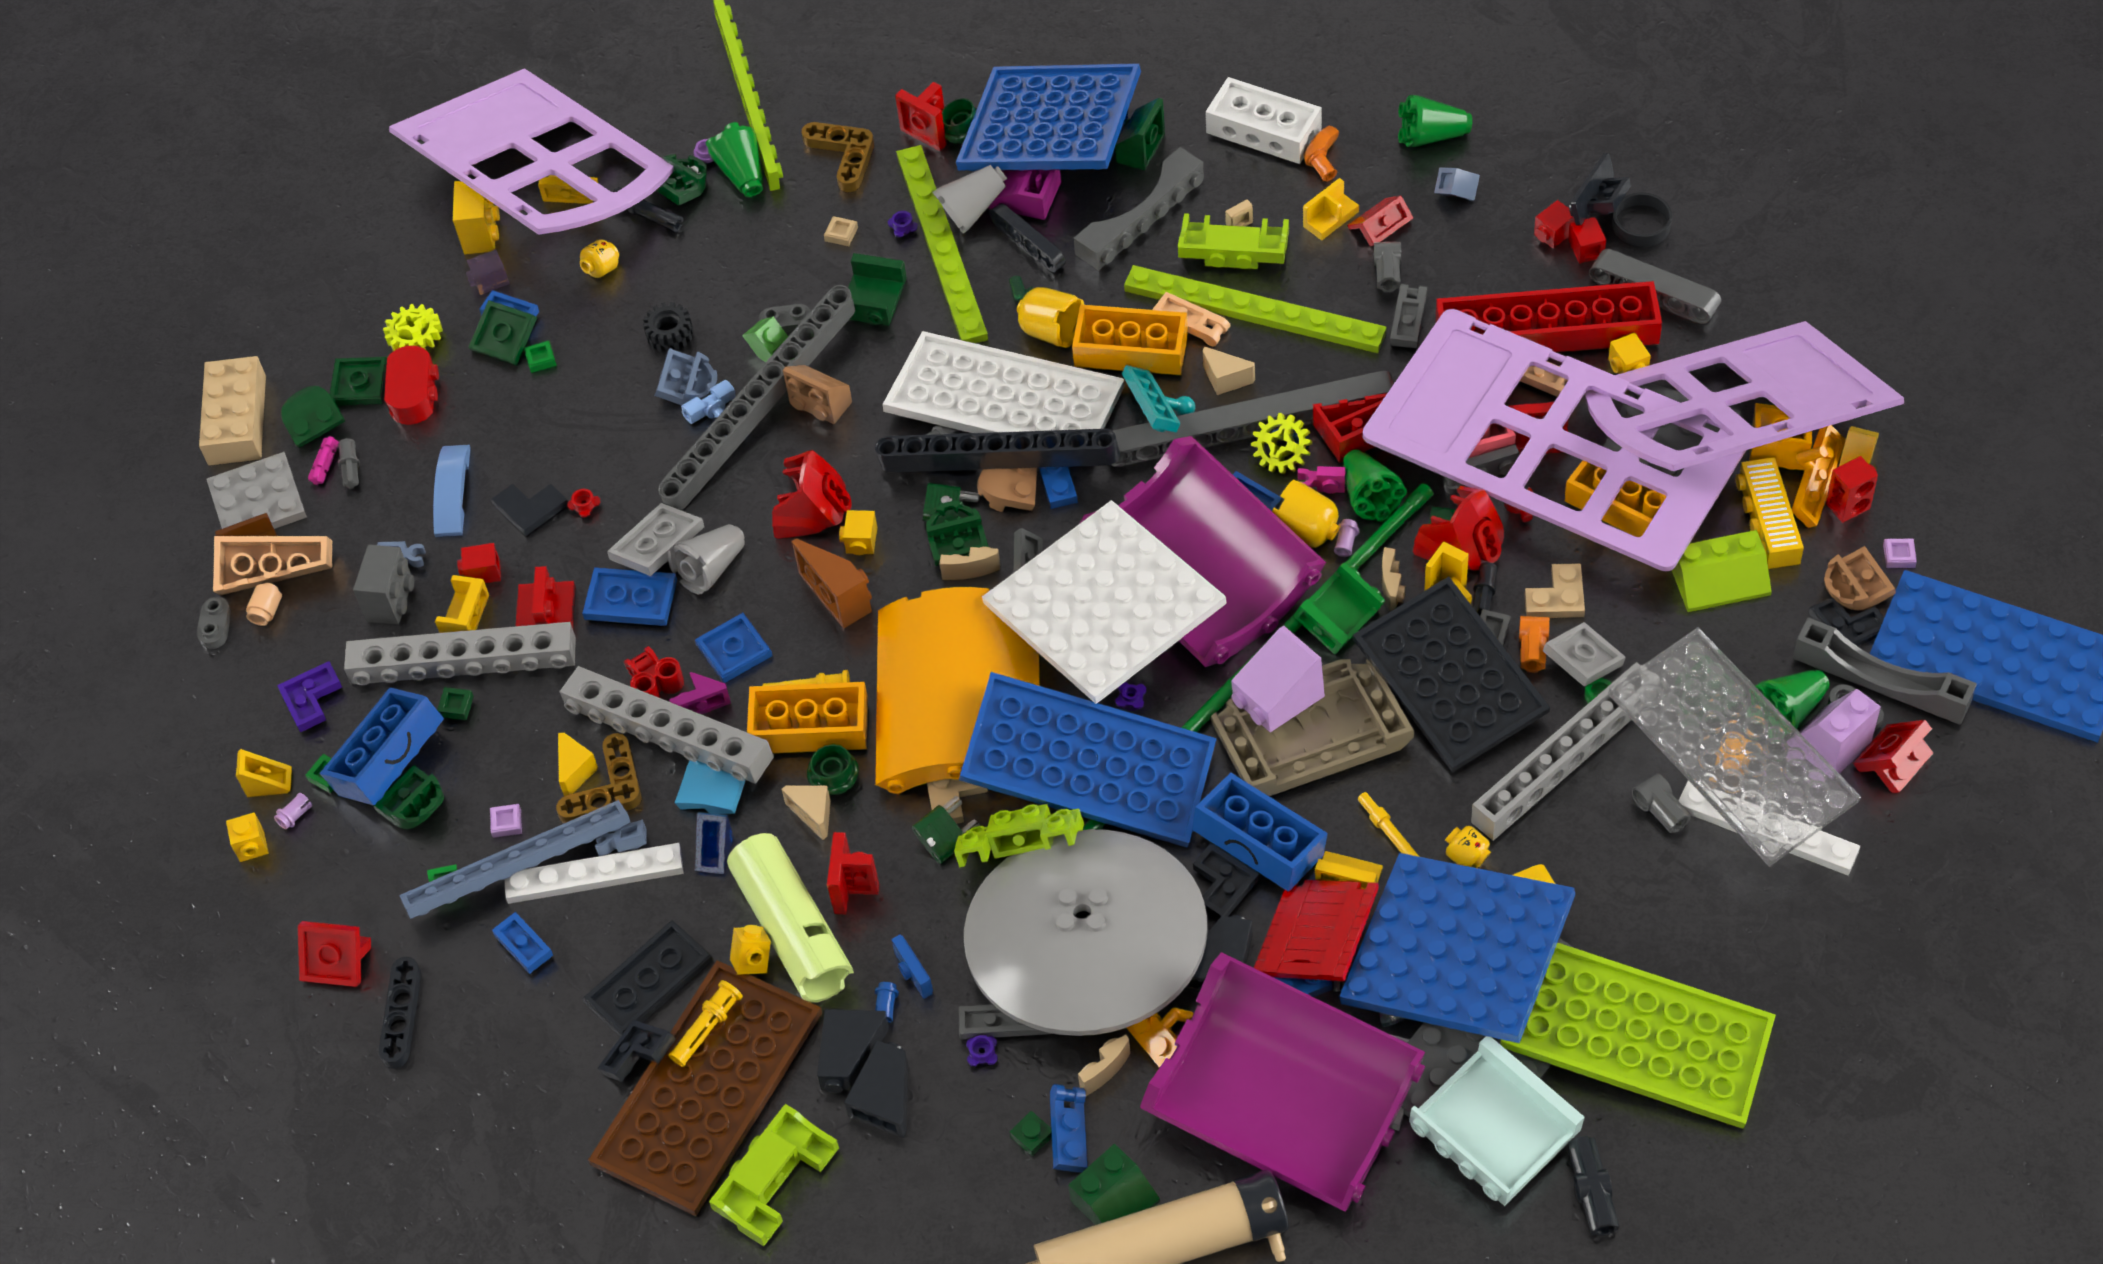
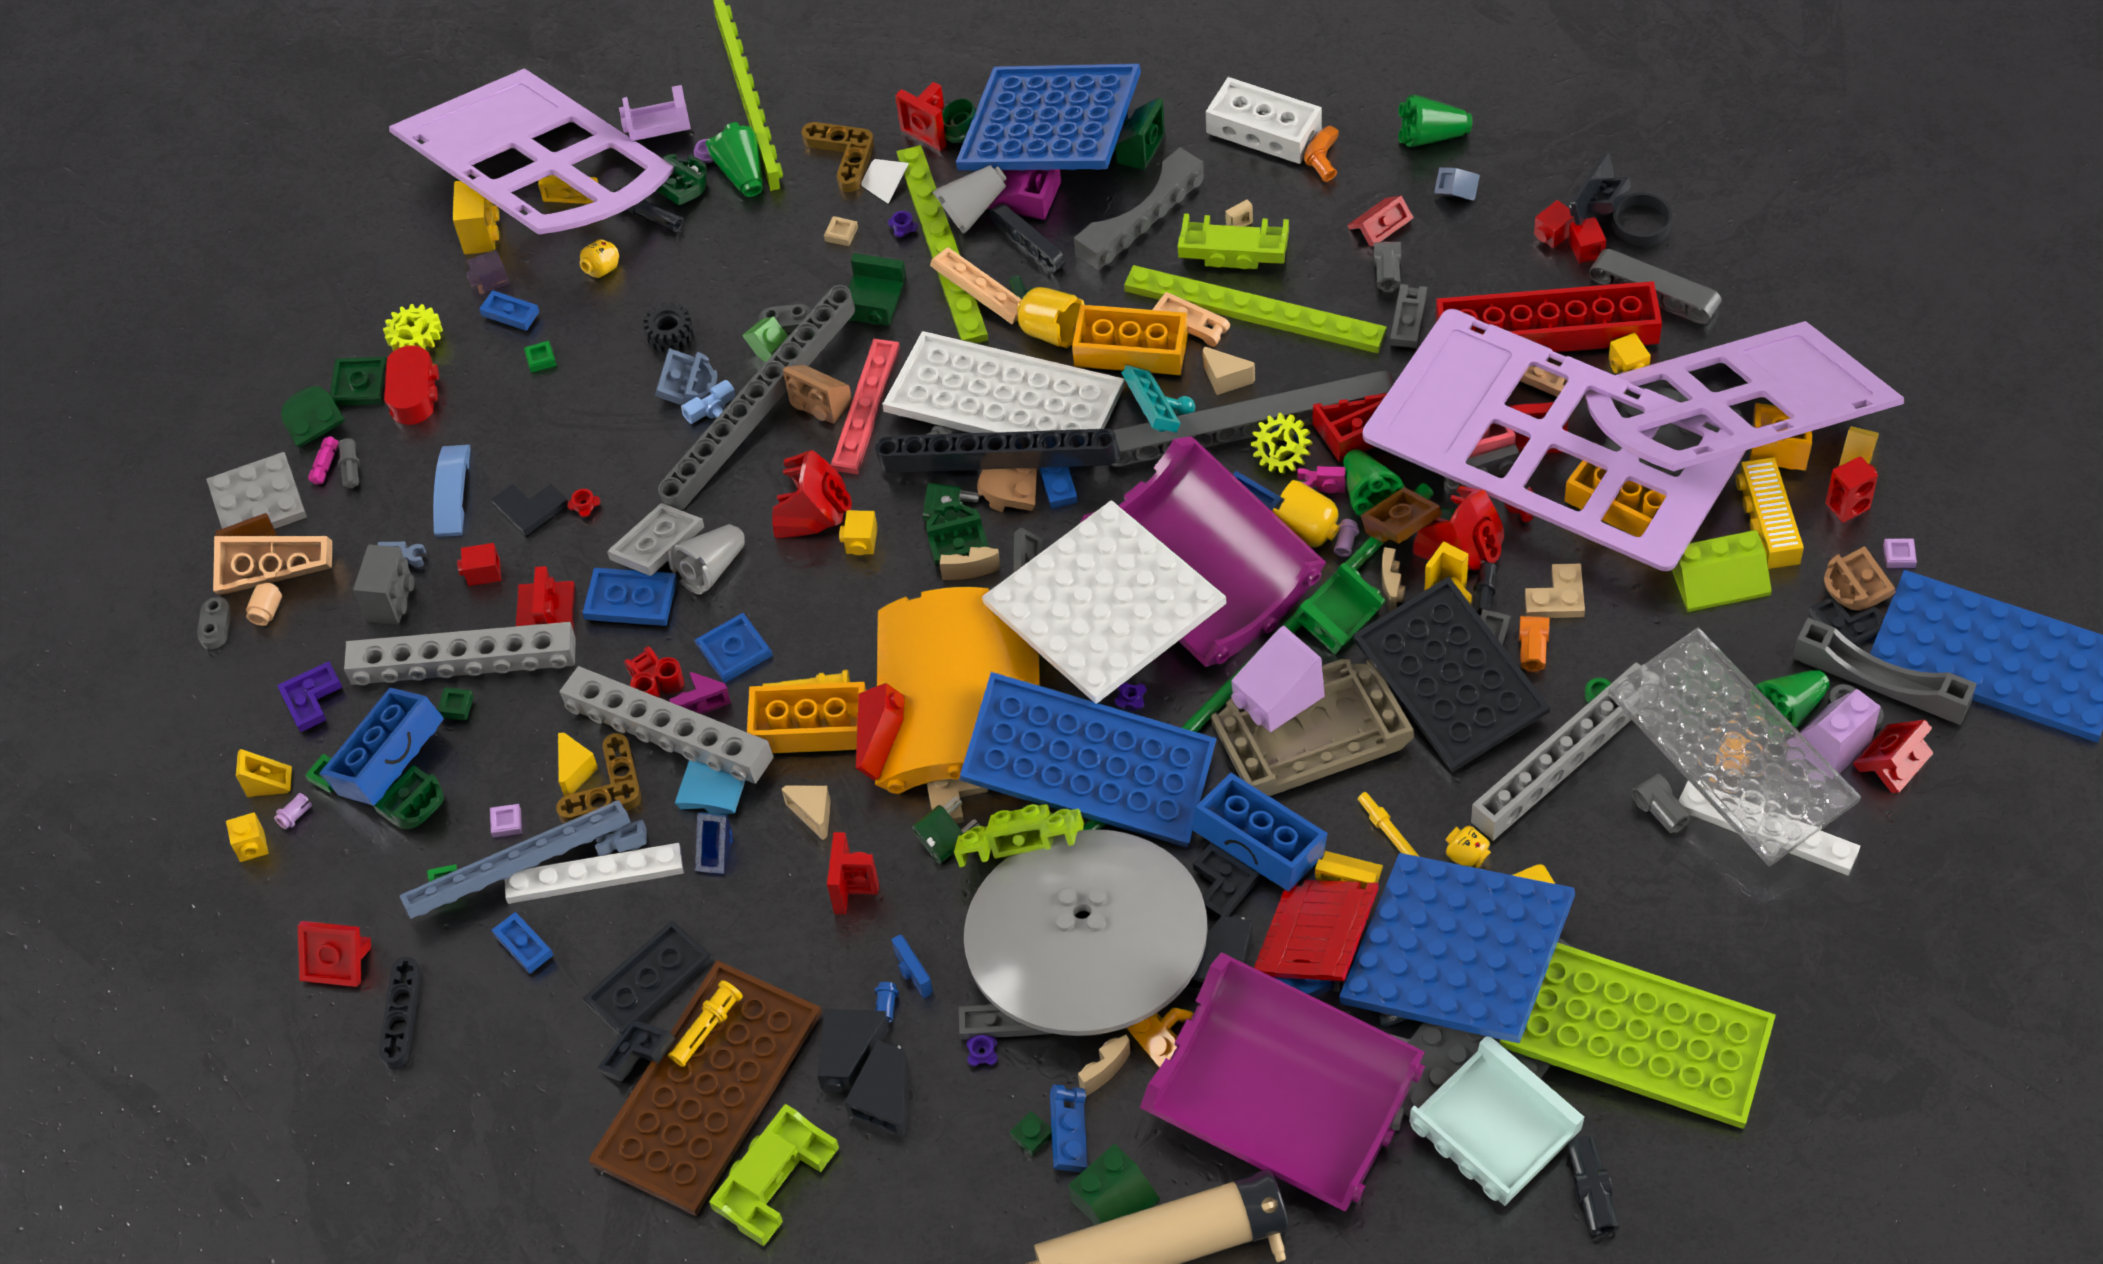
tan brick [199,356,266,466] -> none
yellow panel [435,575,489,633] -> none
dark green tile [468,300,537,366] -> none
yellowish green piece [727,833,854,1002] -> none
yellow brick [730,925,771,975] -> none
dark orange slope [792,538,872,629] -> none
dark green piece [807,744,859,796] -> none
yellow panel [1303,178,1359,240] -> none
light grey plate [1543,622,1626,687] -> none
light orange plate [1792,425,1846,528] -> none
none -> lavender panel [619,85,691,141]
none -> coral tile [831,339,900,474]
none -> red slope [856,683,905,781]
none -> white sticker [861,159,909,204]
none -> light nougat tile [930,247,1021,324]
none -> reddish brown plate [1361,487,1442,544]

